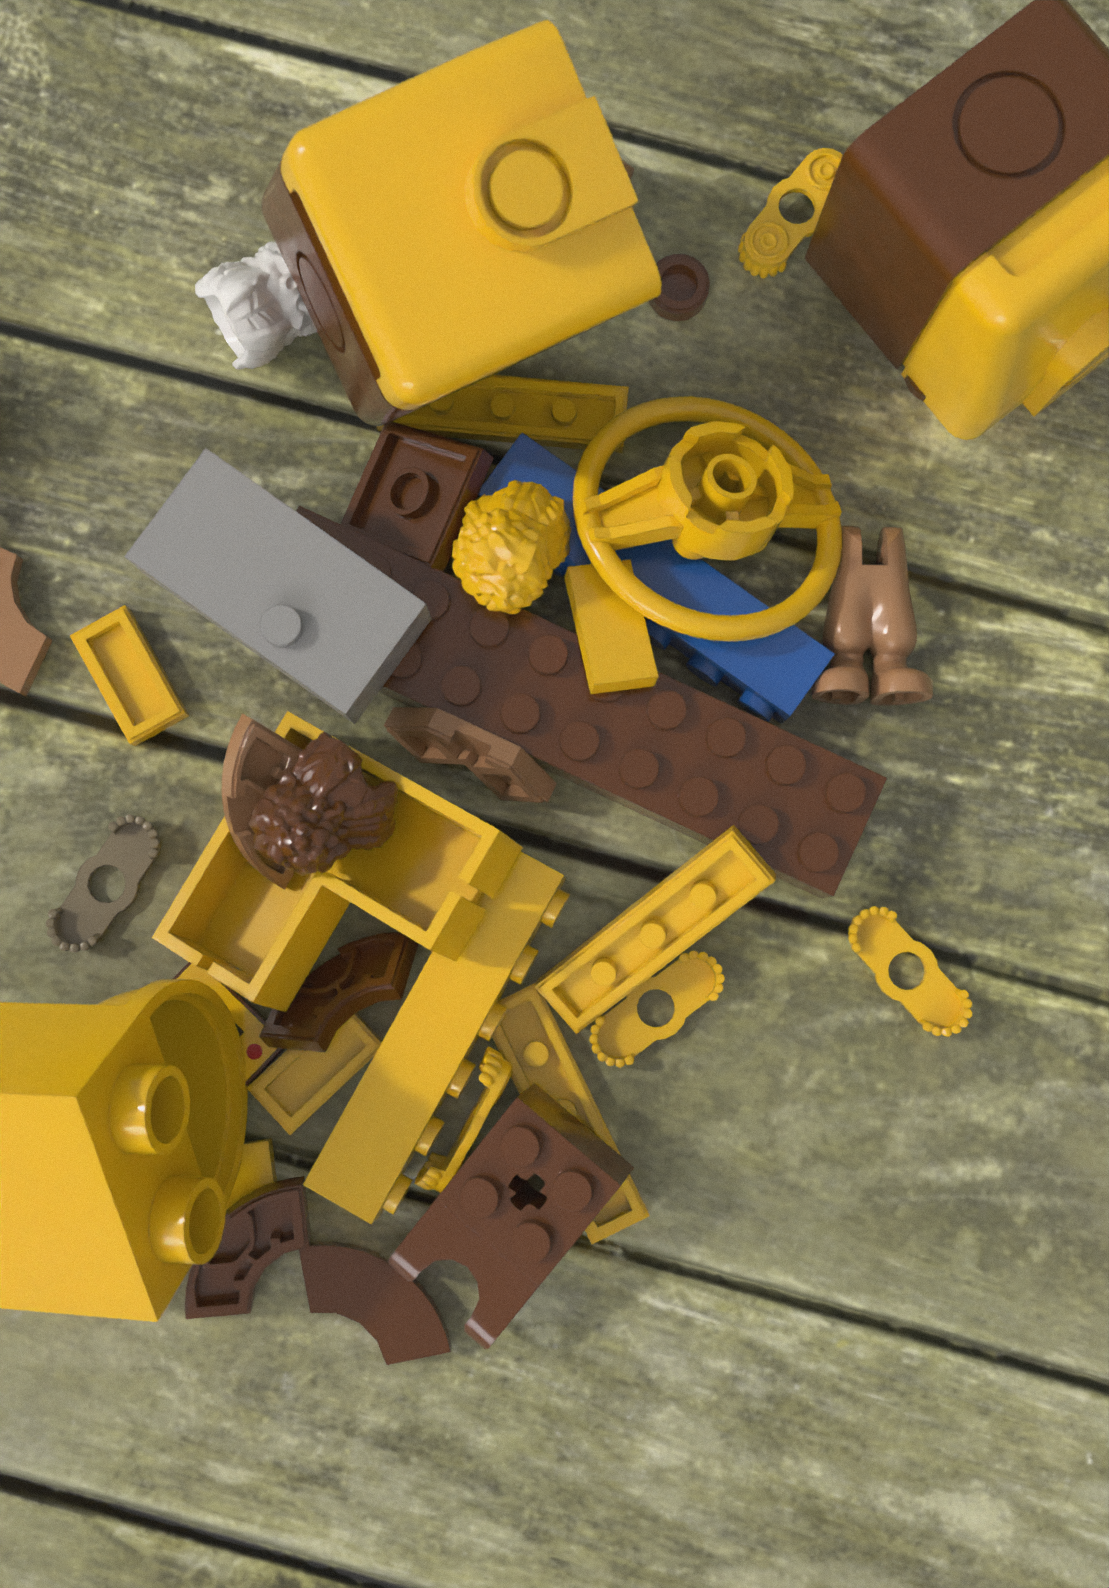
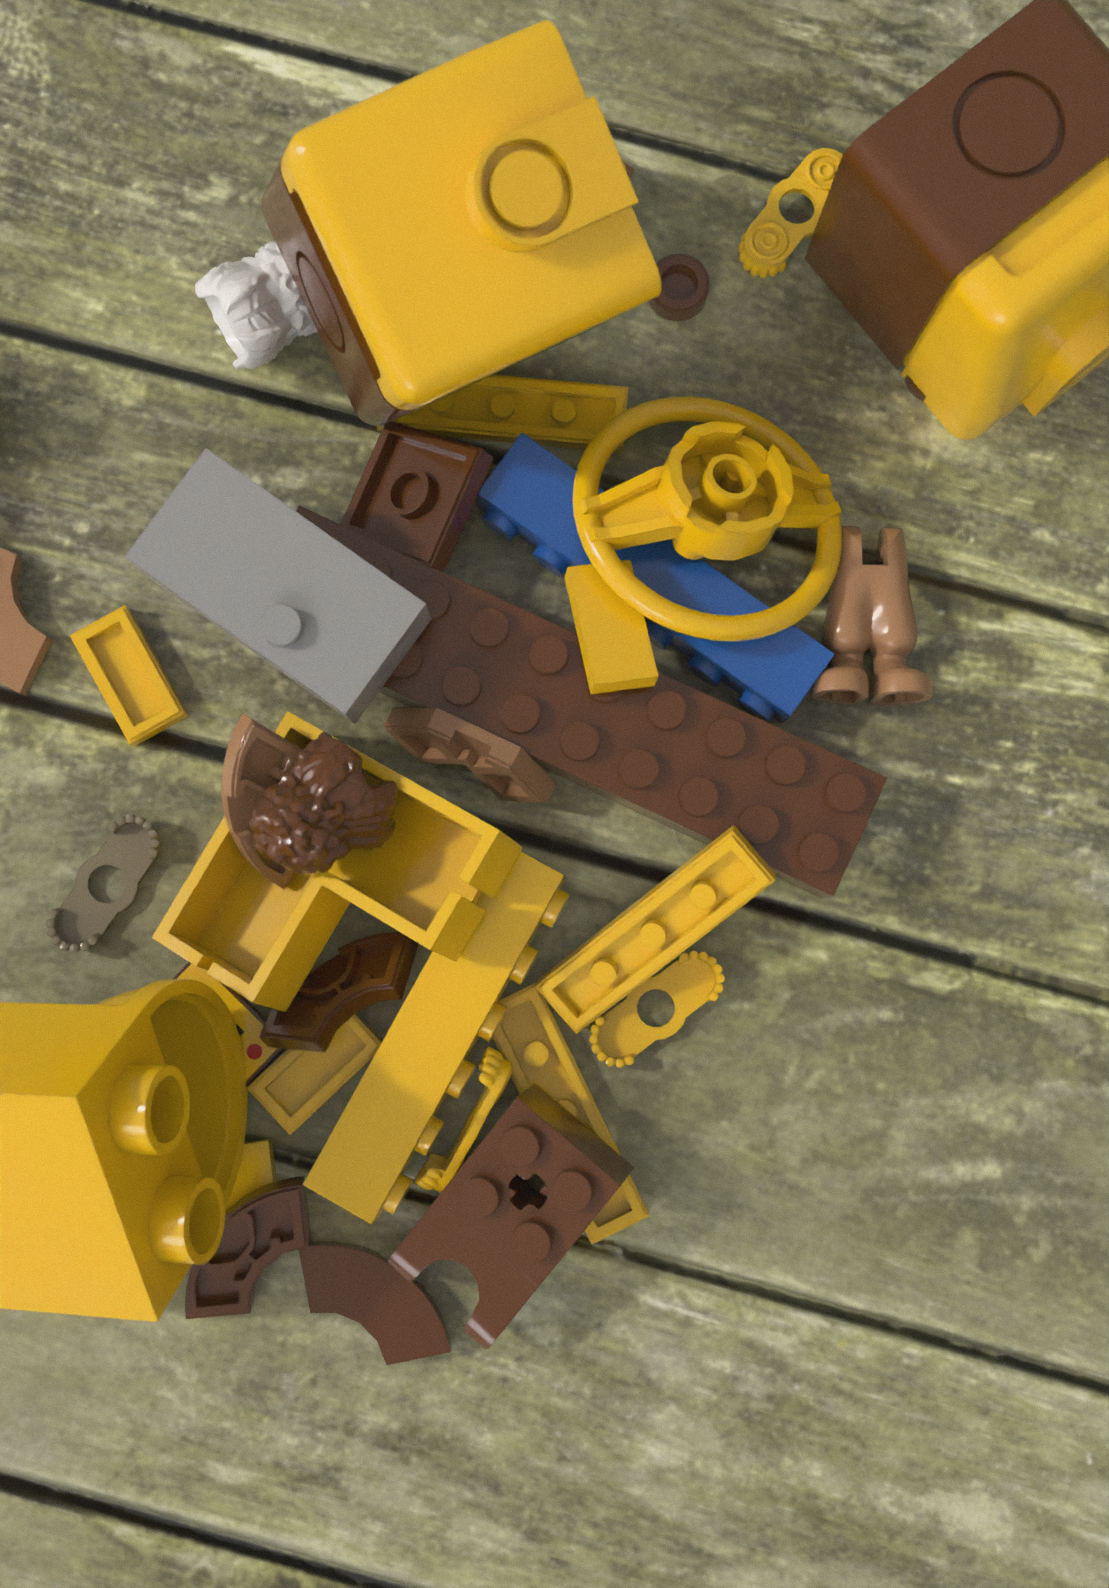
yellow hair [452,480,571,614] -> none
yellow piece [848,906,972,1037] -> none

